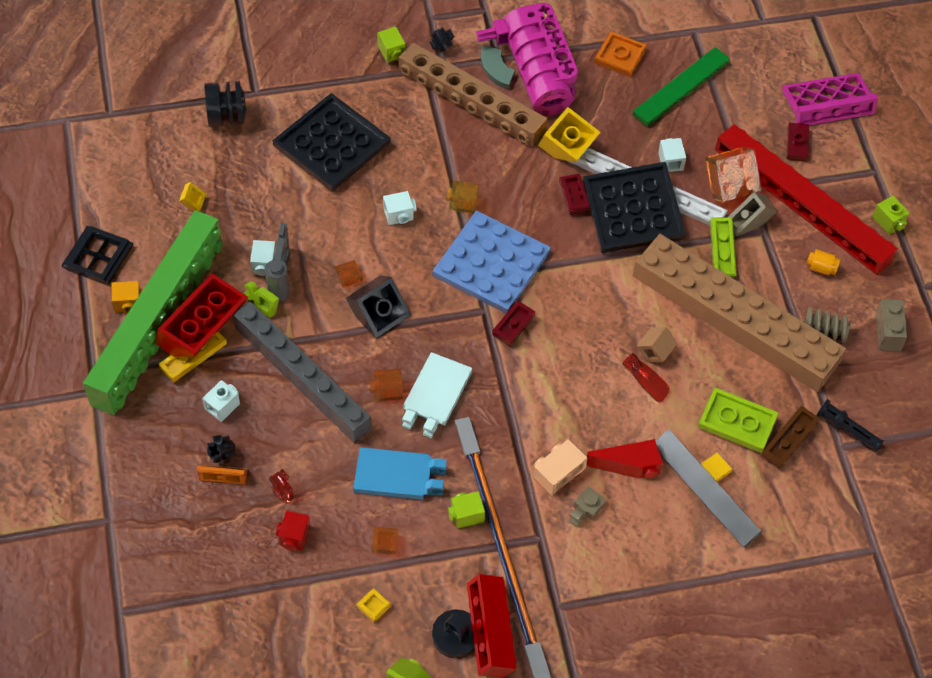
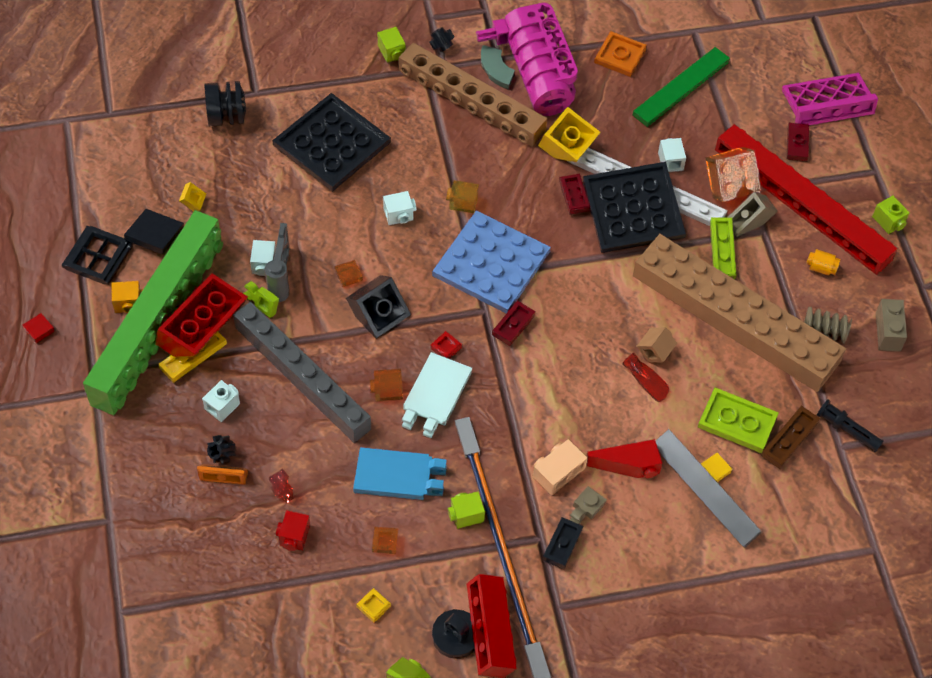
none -> red tile [22,313,55,343]
none -> black tile [124,209,184,255]
none -> red tile [430,331,462,359]
none -> black plate [542,517,584,569]

